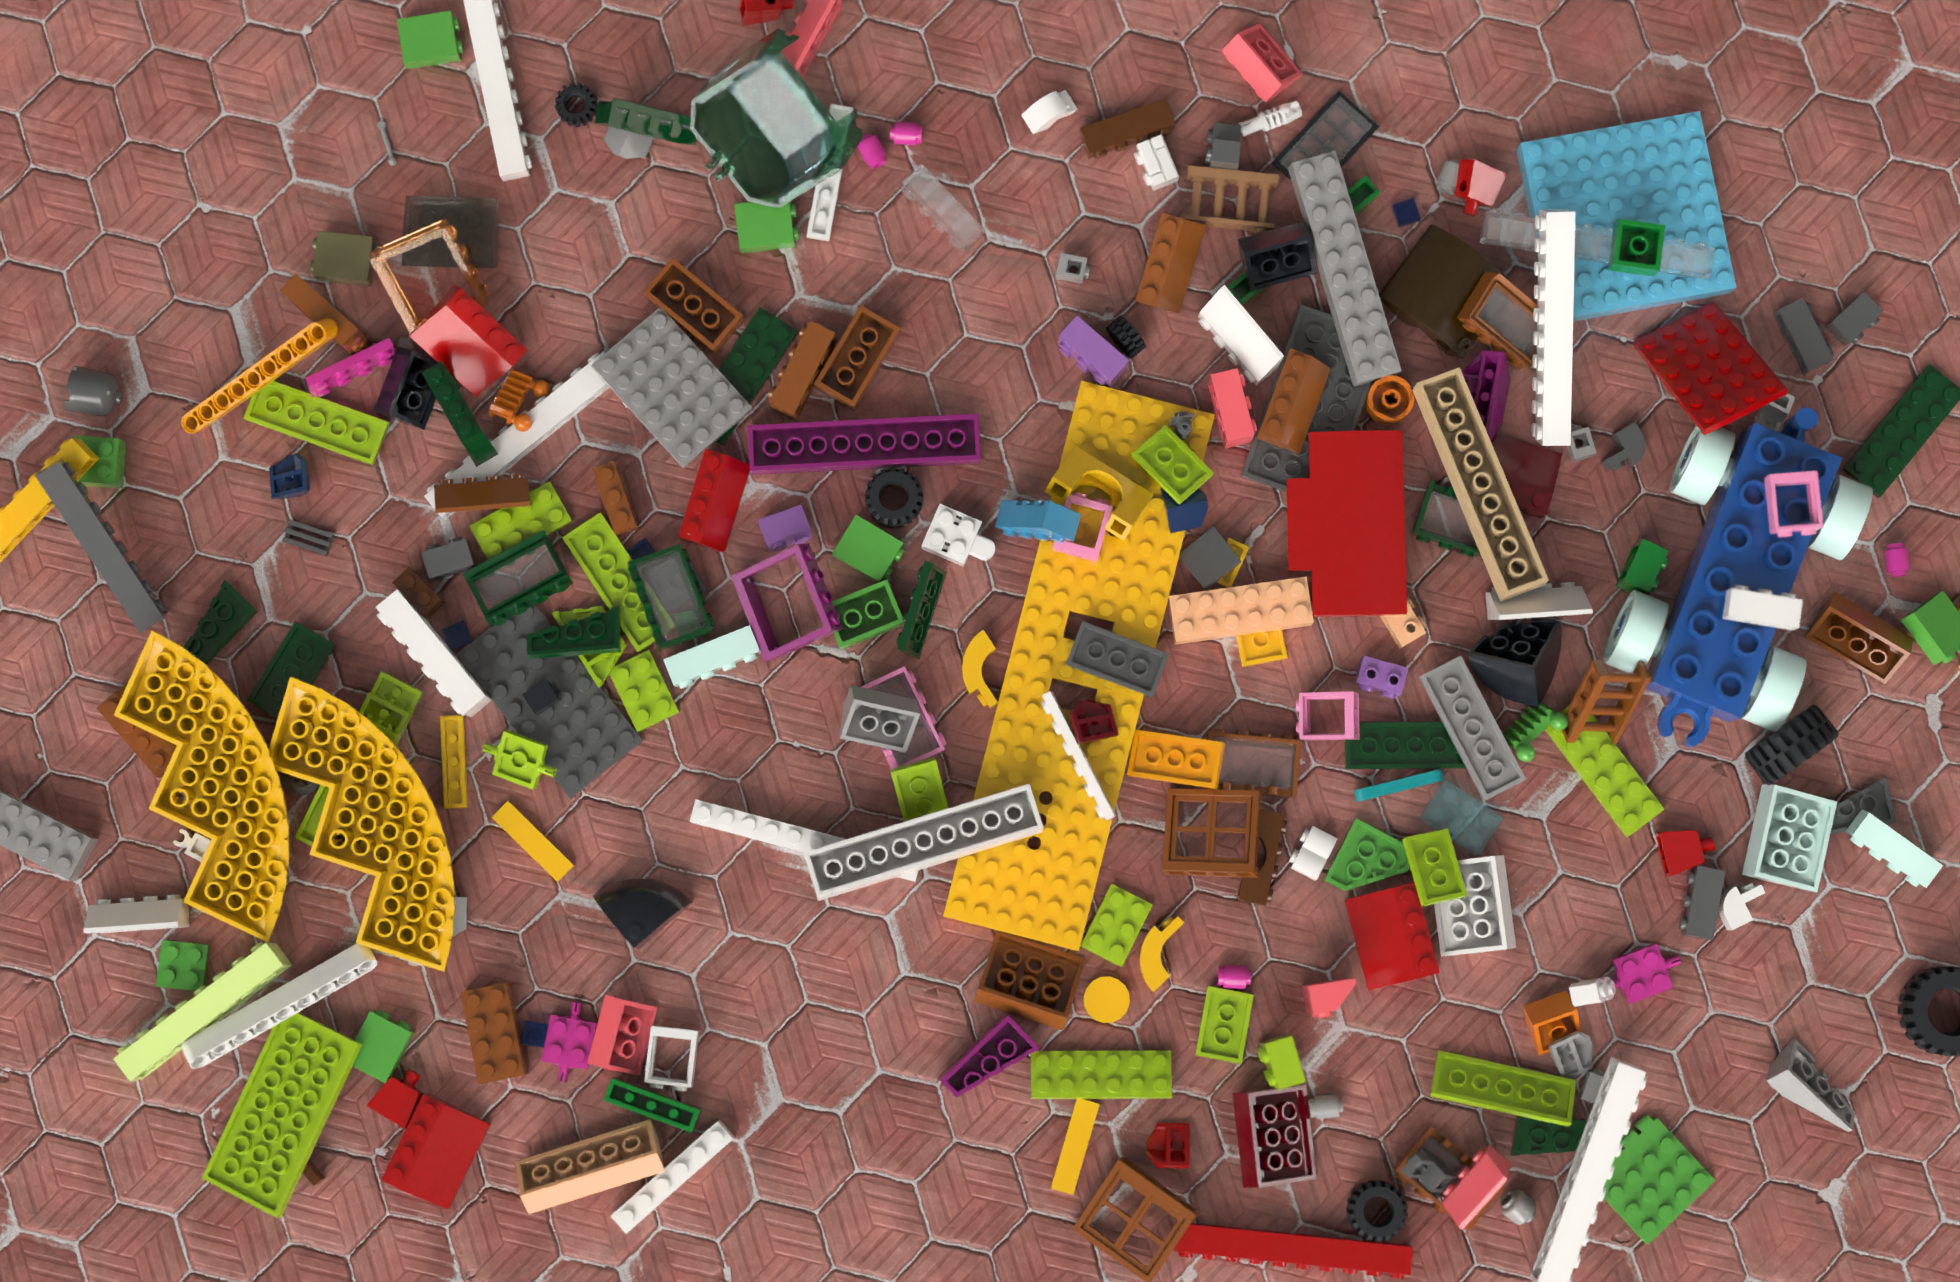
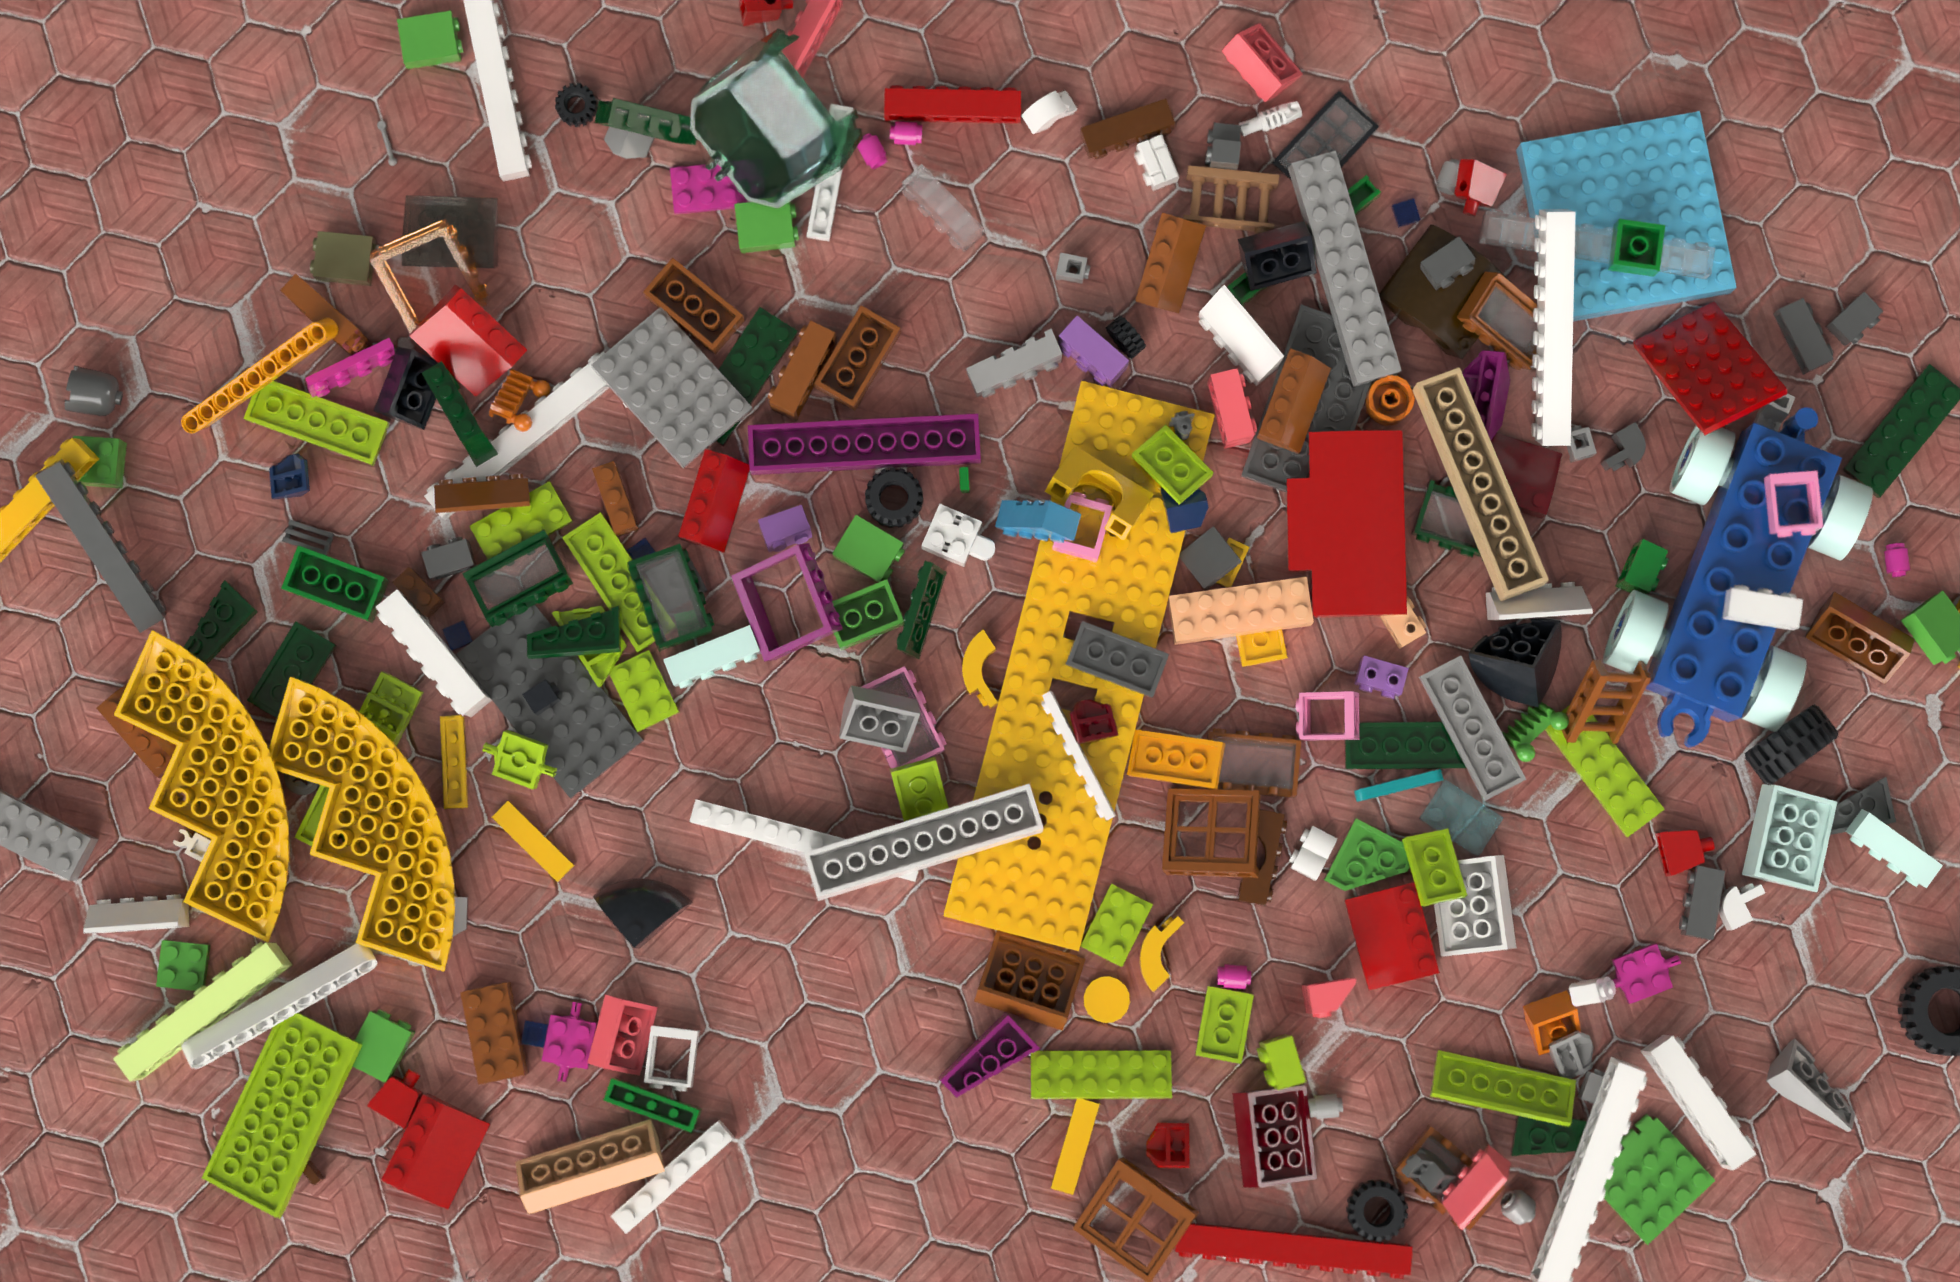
none -> green brick [281,545,390,623]
none -> dark pink plate [670,159,765,214]
none -> red brick [884,85,1021,124]
none -> green tile [959,467,970,494]
none -> light grey wedge [966,329,1062,398]
none -> dark grey brick [1420,236,1476,290]
none -> white brick [1641,1035,1756,1170]

